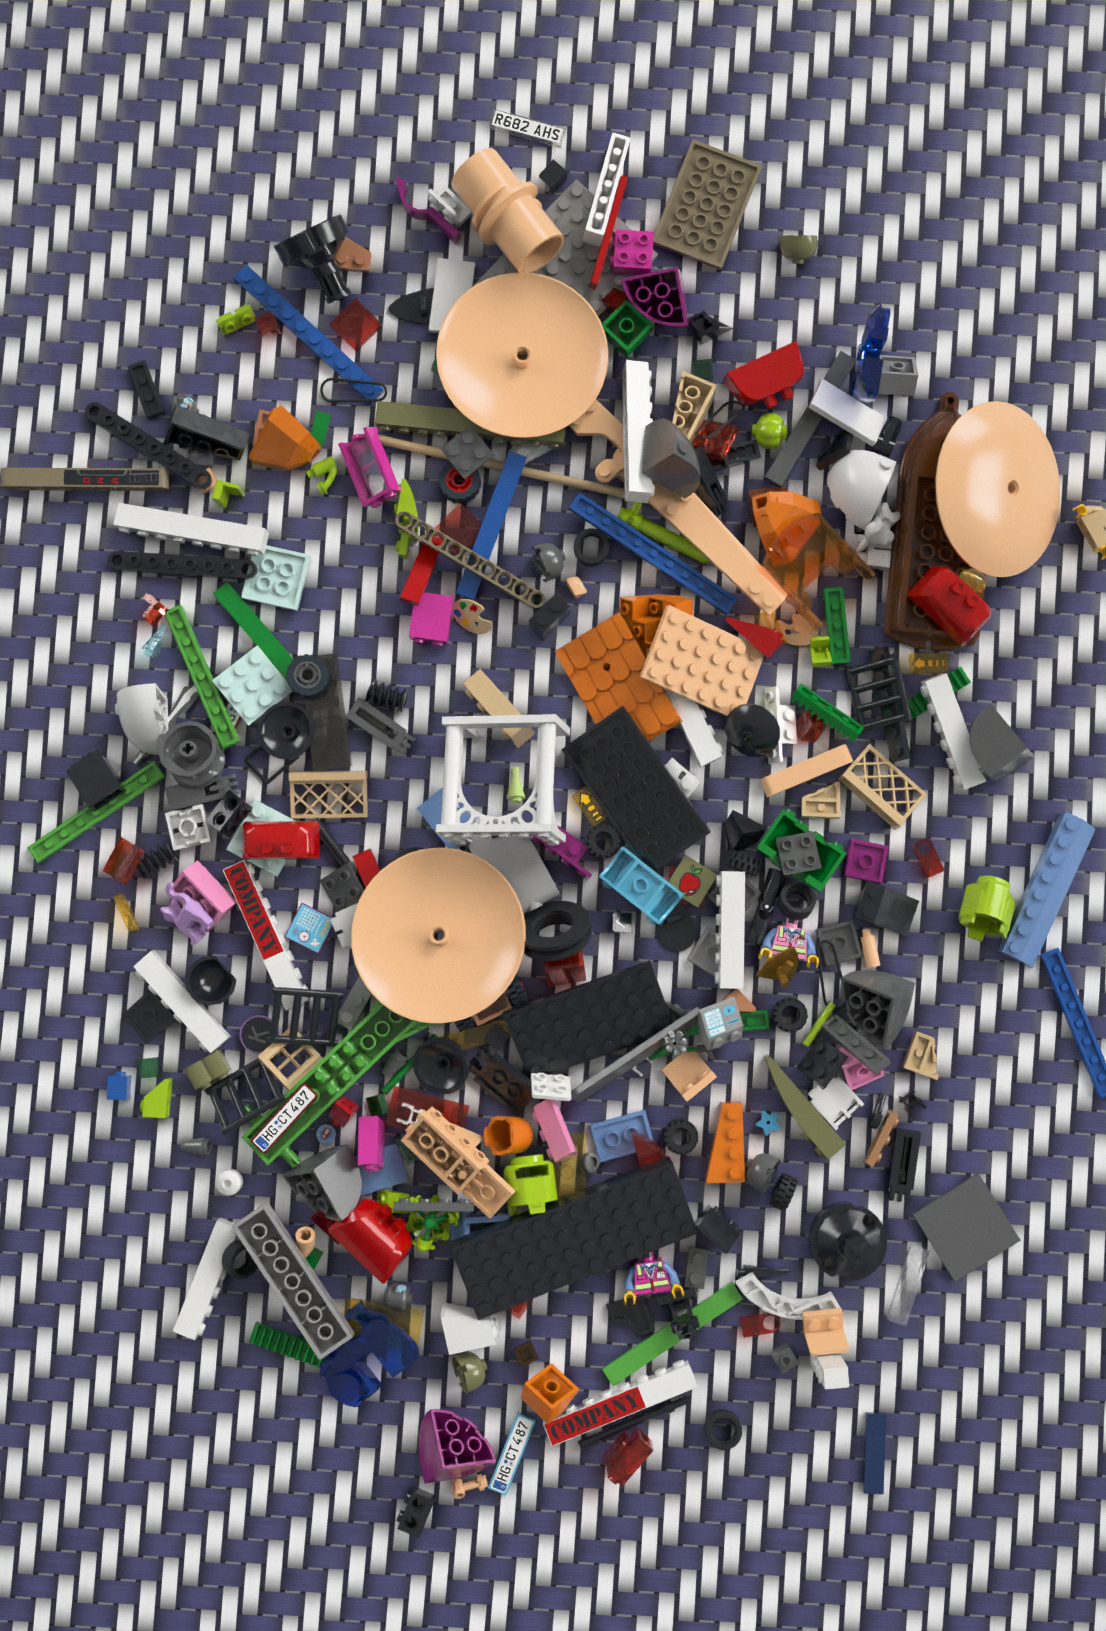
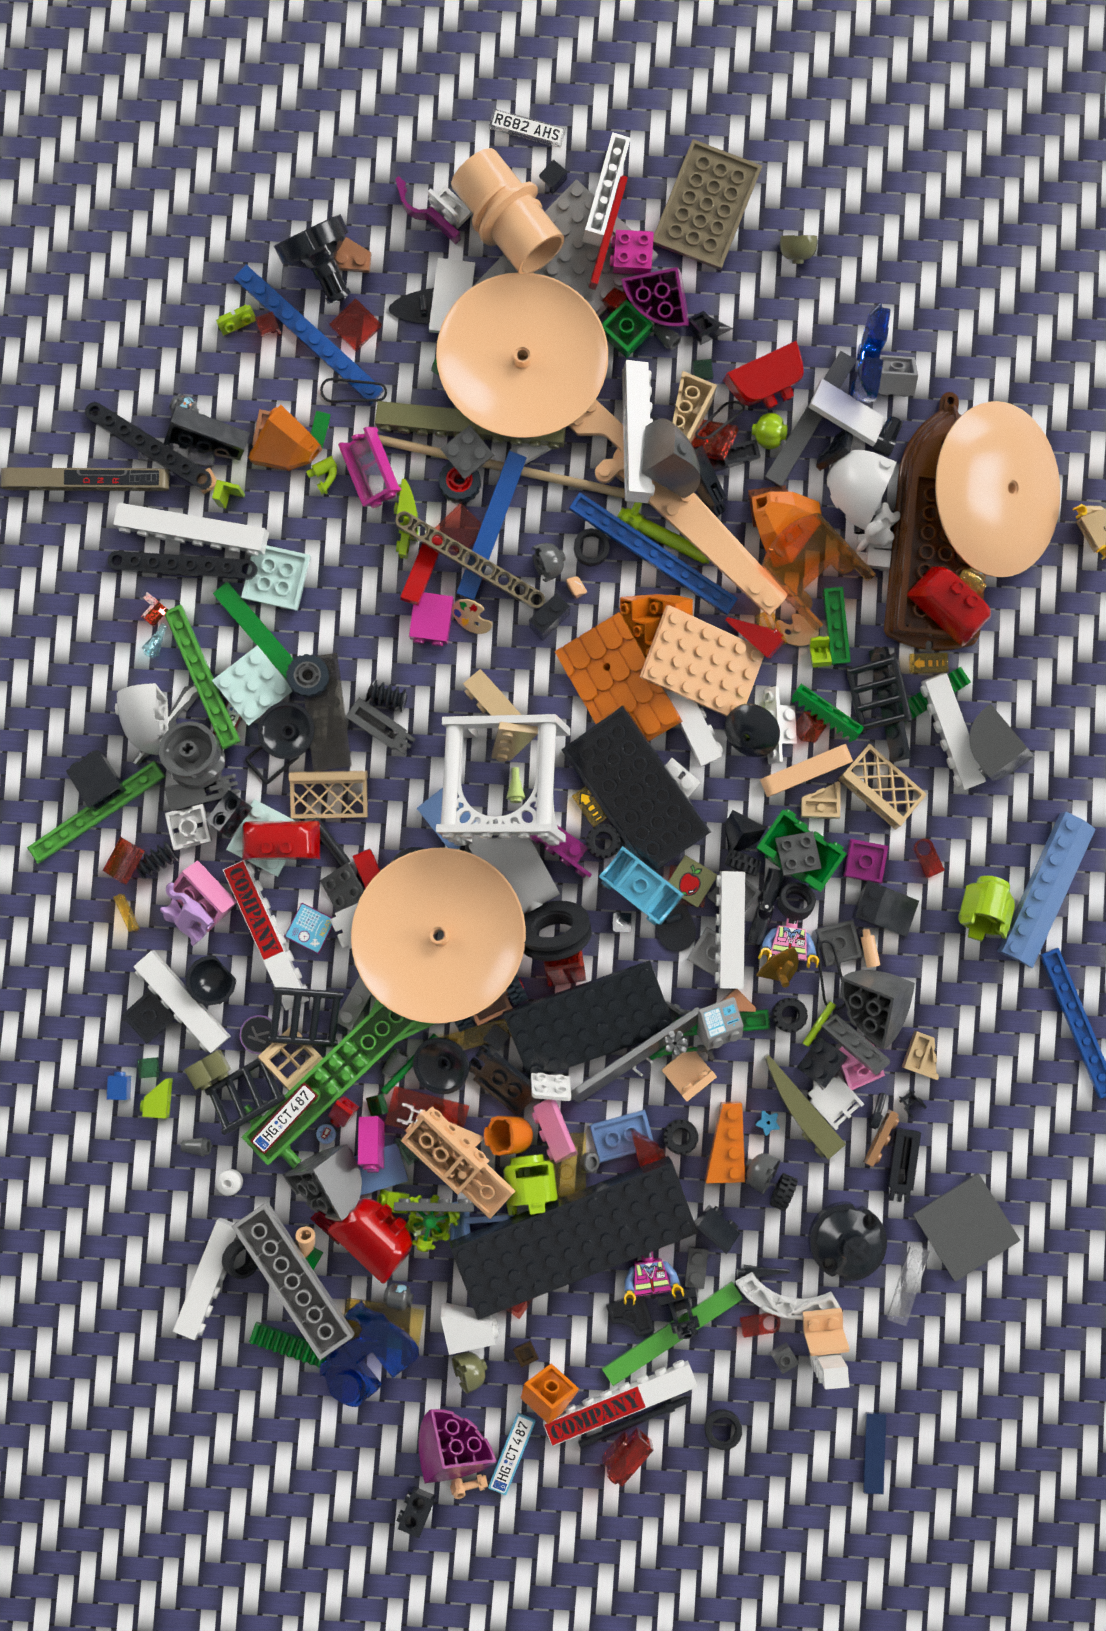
black tile [127,360,165,420] -> none
none -> tan wing [492,722,538,762]
none -> dark grey cone [653,324,681,350]

